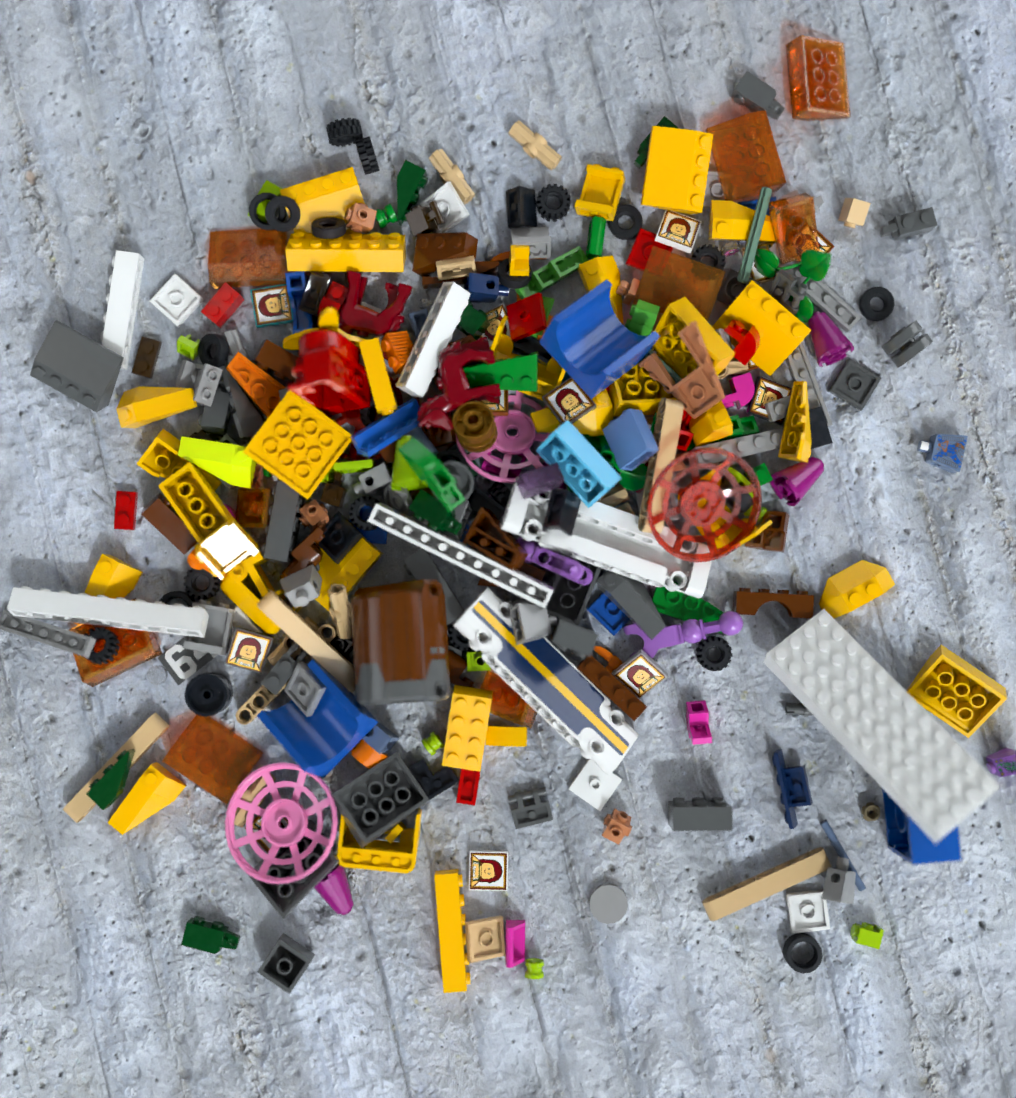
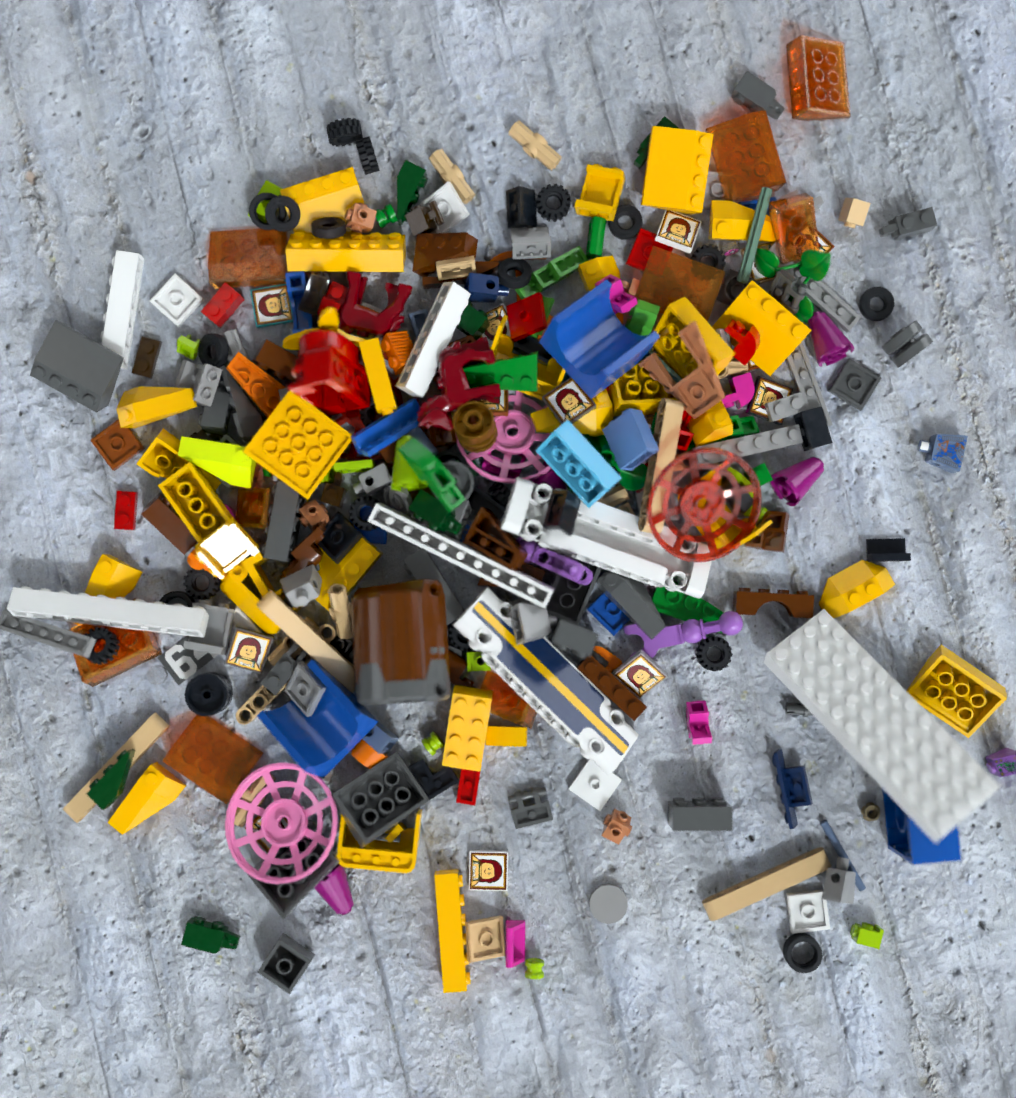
yellow panel [509,245,530,276] -> none
clear purple brick [516,462,564,499] -> none
yellow wedge [778,381,812,462] -> none
none -> dark orange tile [90,419,145,471]
none -> dark pink brick [595,274,638,314]
none -> black panel [866,538,911,562]

